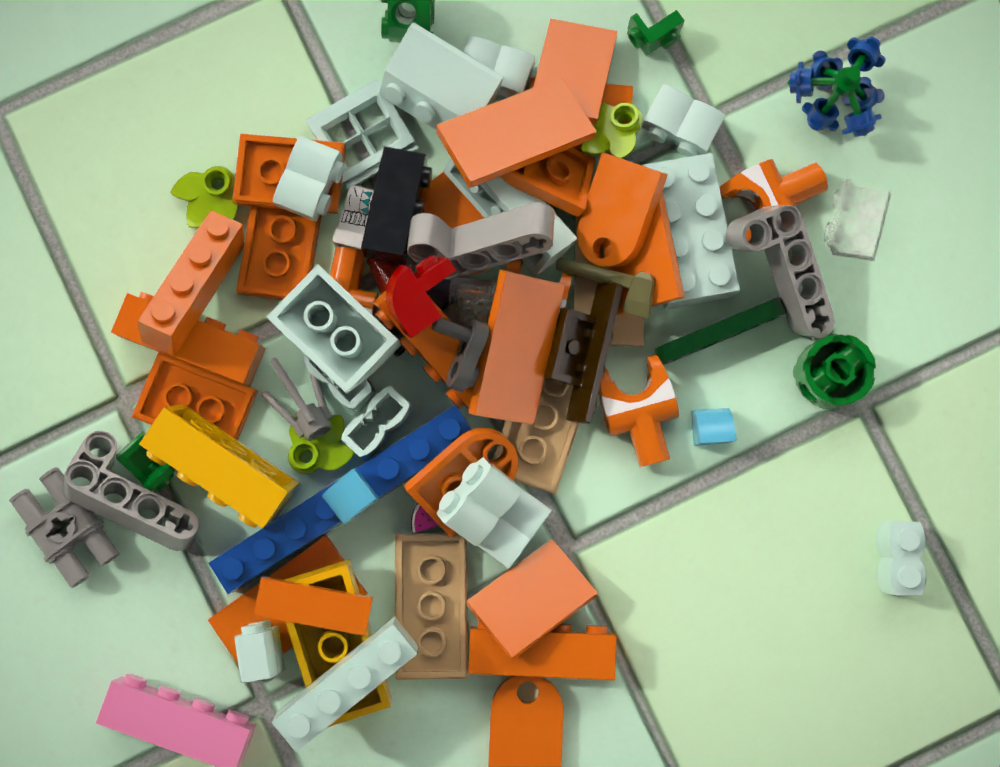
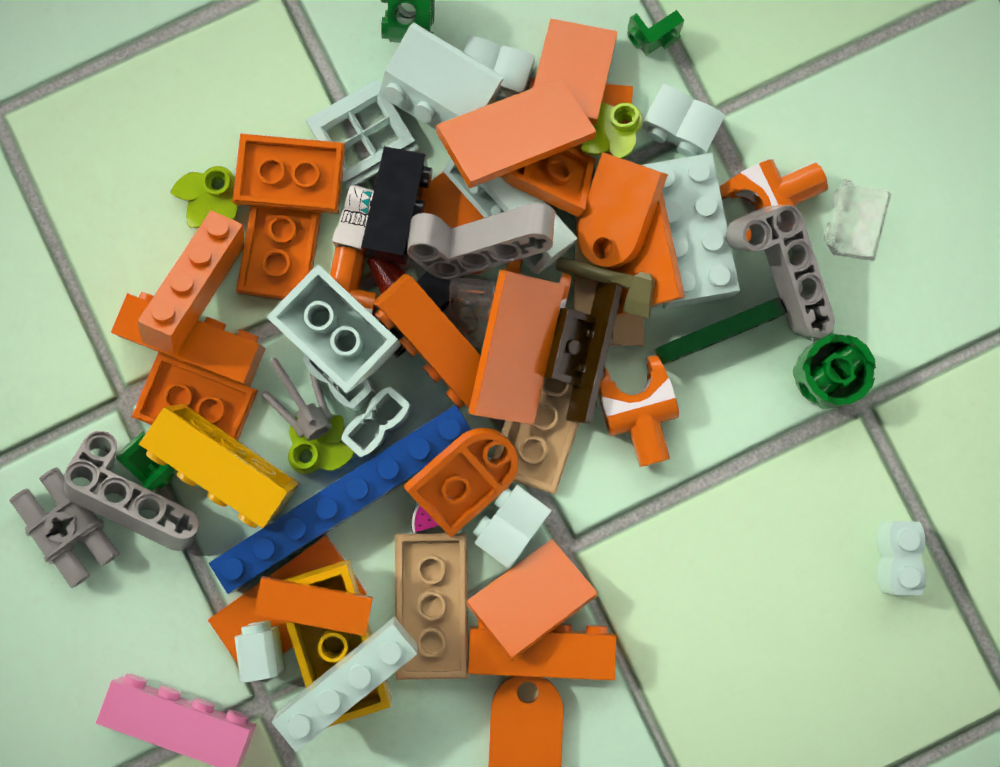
light aqua brick [272,136,345,222] -> none
medium azure brick [322,468,379,526] -> none
red brick [386,255,456,338] -> none
dark grey piece [431,318,489,392] -> none
light aqua brick [437,457,522,546] -> none
medium azure brick [691,408,737,446] -> none
blue plant [787,37,886,137] -> none

